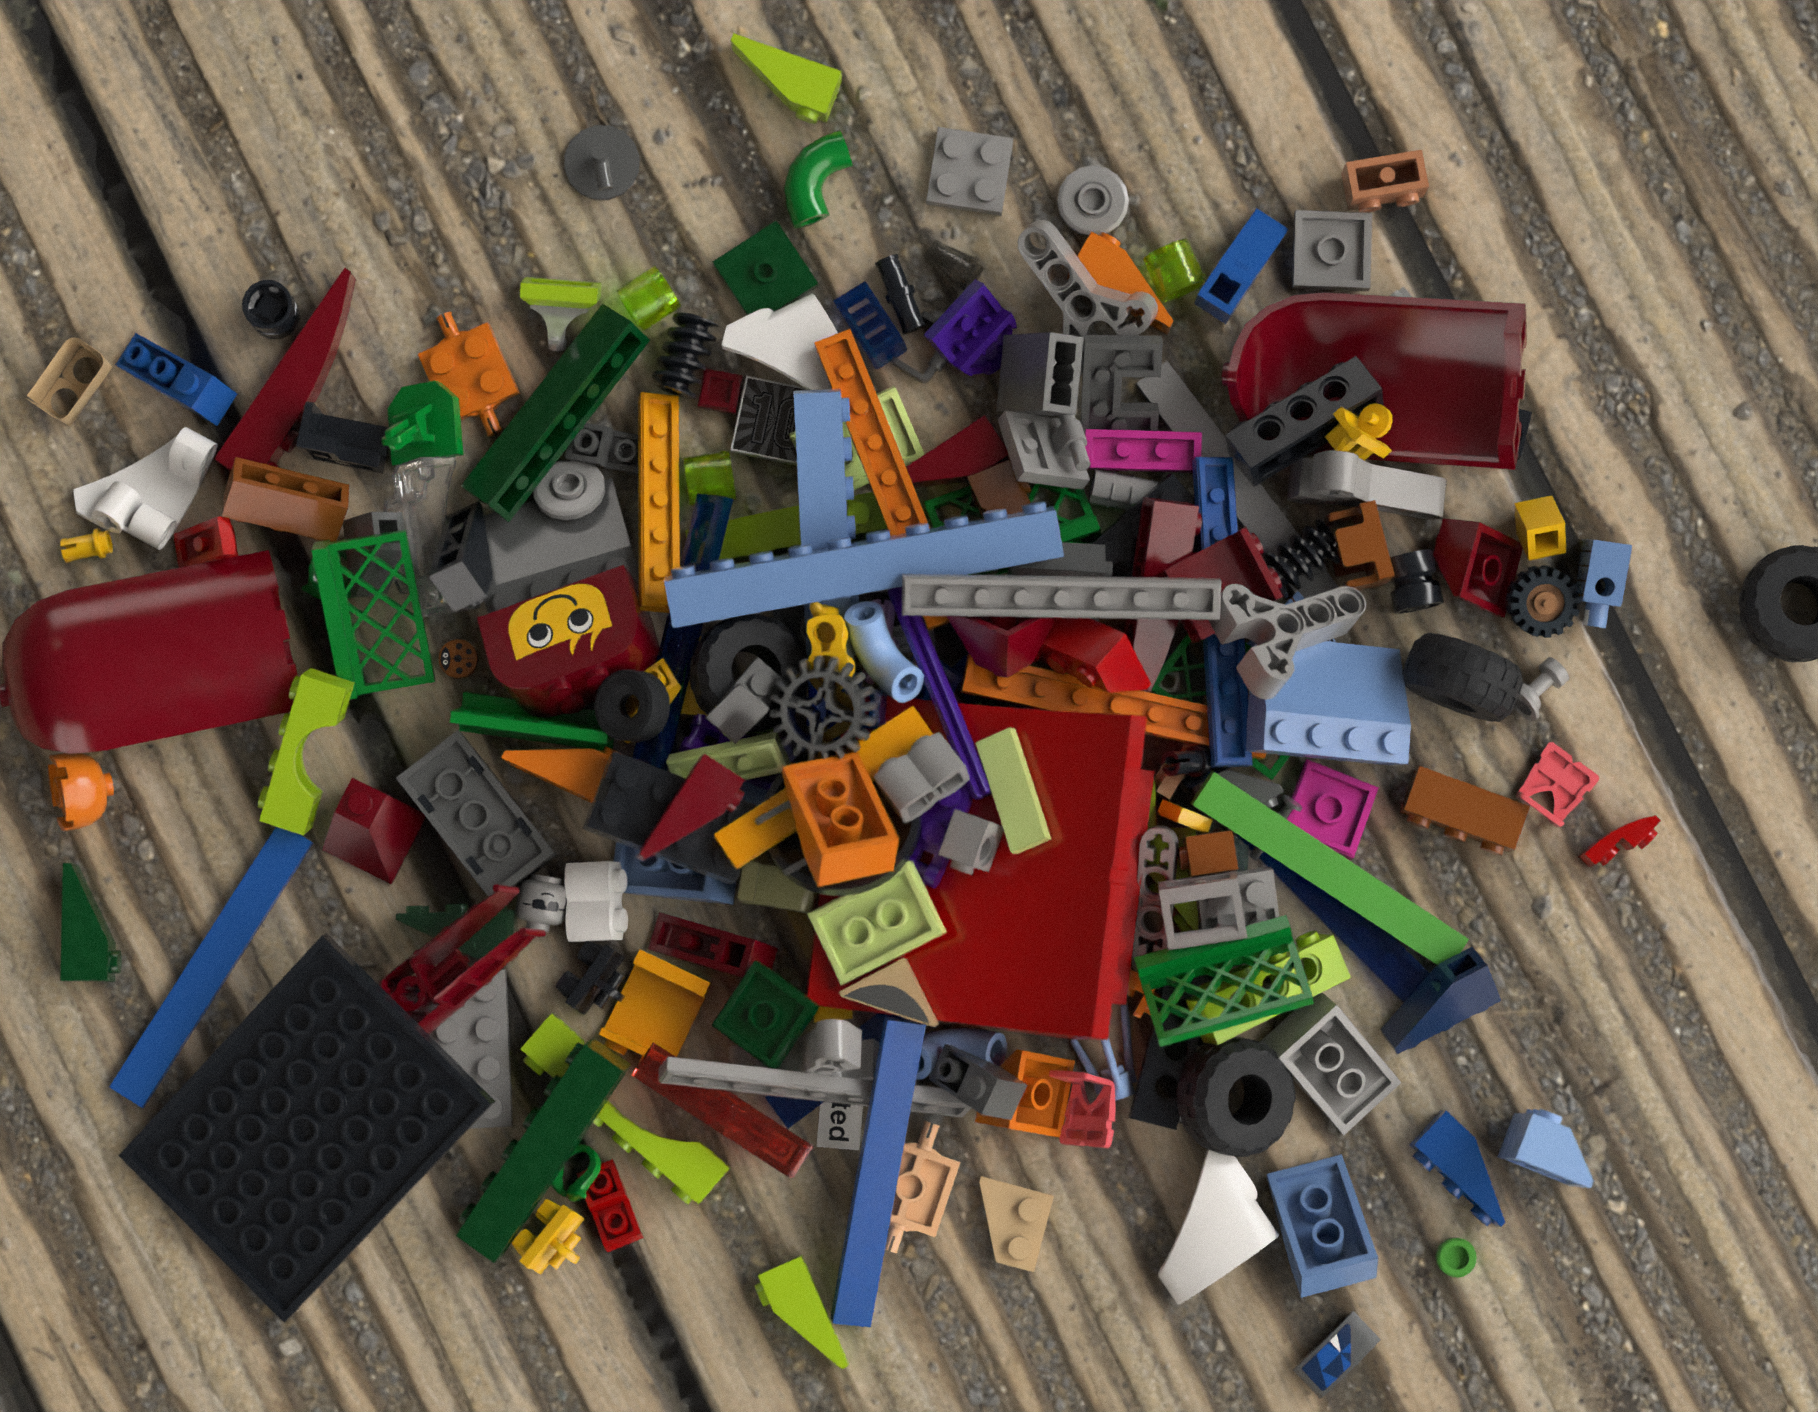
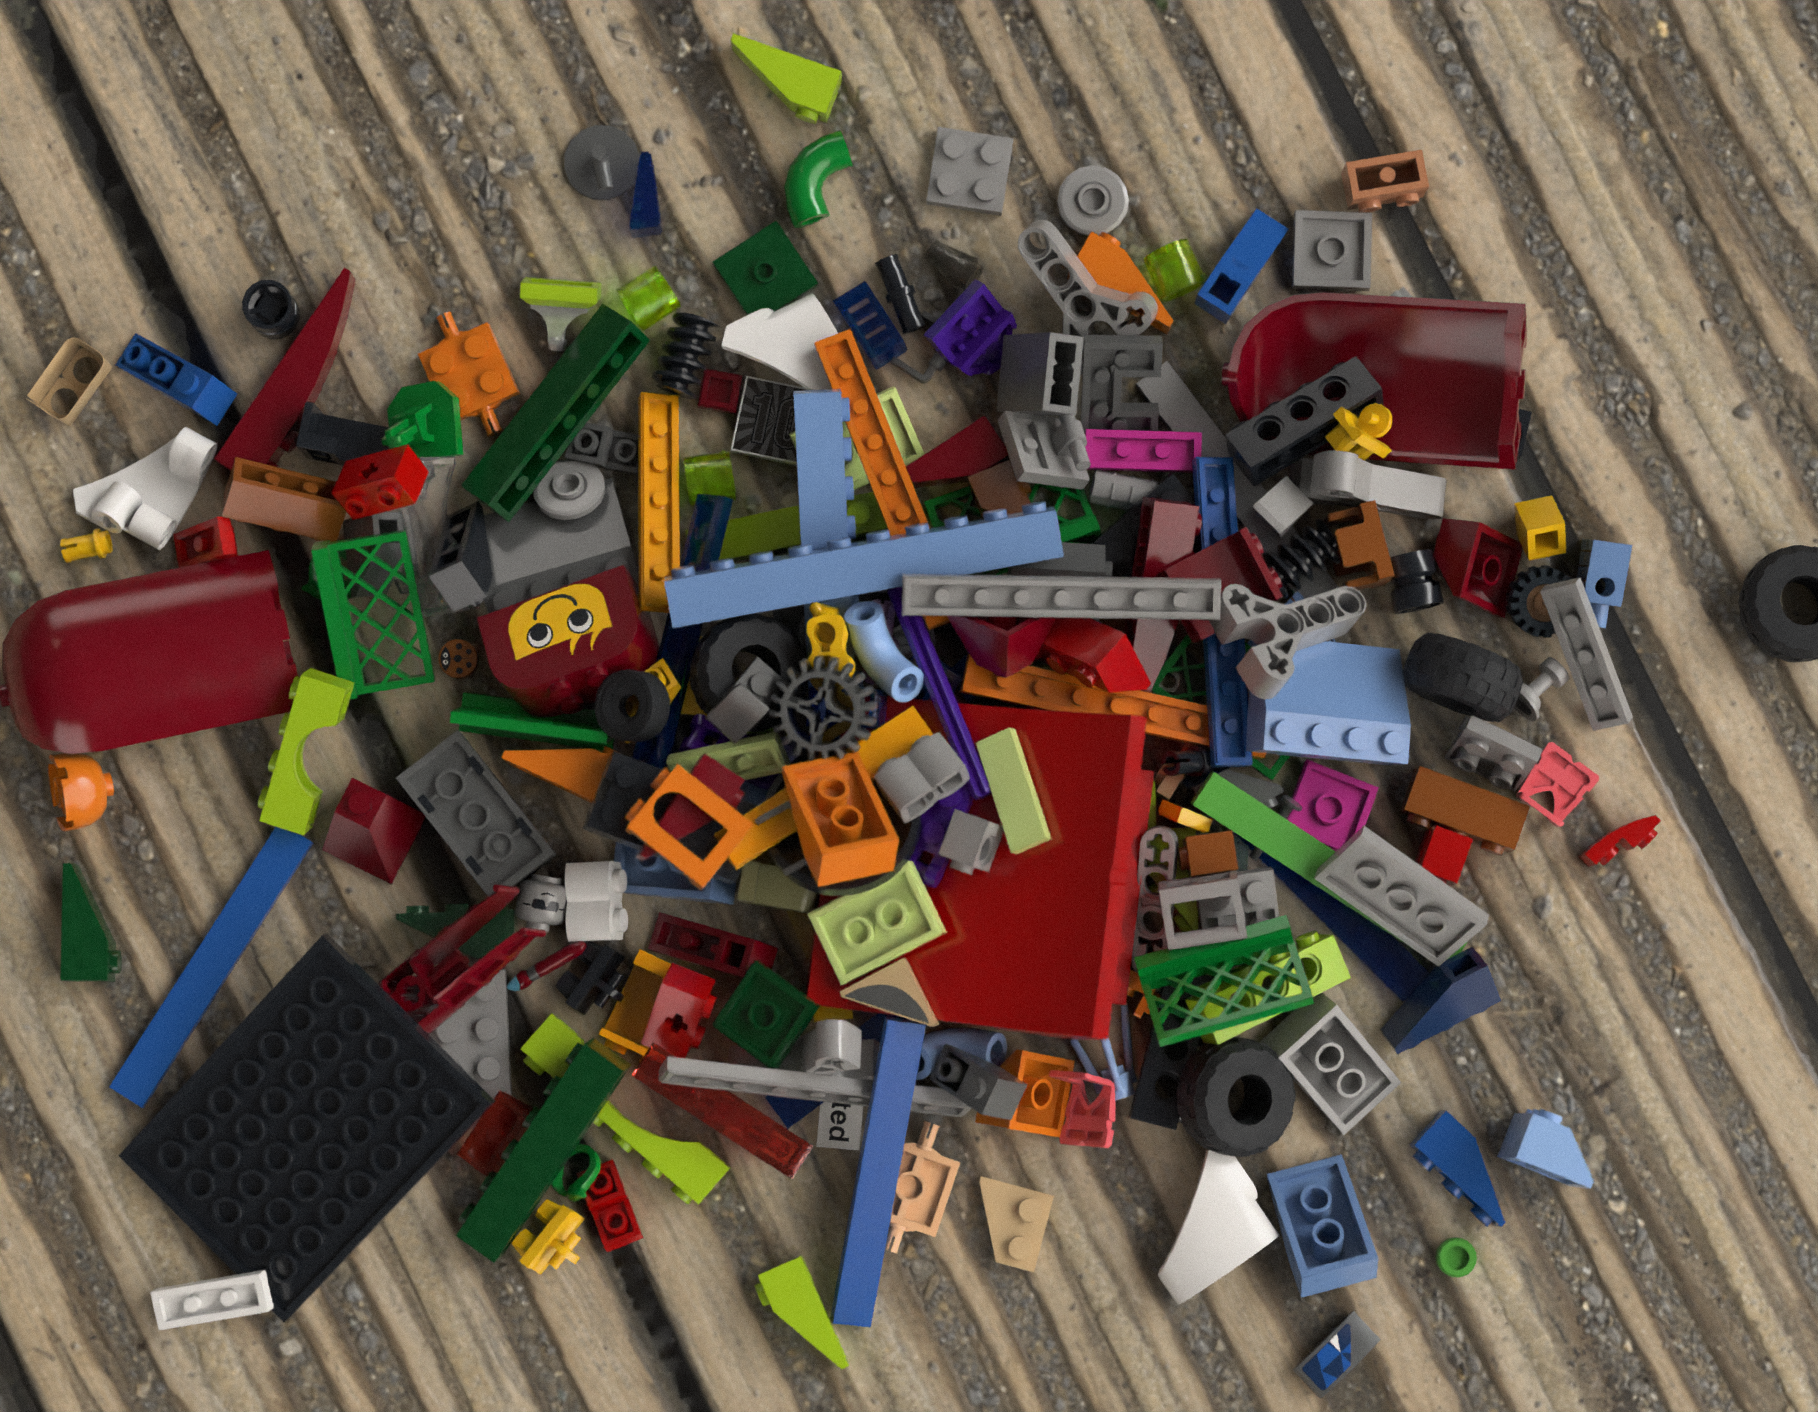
none -> white plate [150,1270,274,1330]
none -> red brick [332,444,429,520]
none -> clear red slope [457,1090,533,1177]
none -> dark red piece [507,941,587,991]
none -> orange panel [625,764,754,891]
none -> clear blue slope [629,151,663,238]
none -> red brick [641,963,717,1059]
none -> light grey slope [1252,476,1313,538]
none -> light grey plate [1314,826,1489,967]
none -> red brick [1414,825,1473,886]
none -> light grey plate [1445,715,1543,792]
none -> light grey plate [1540,577,1633,731]

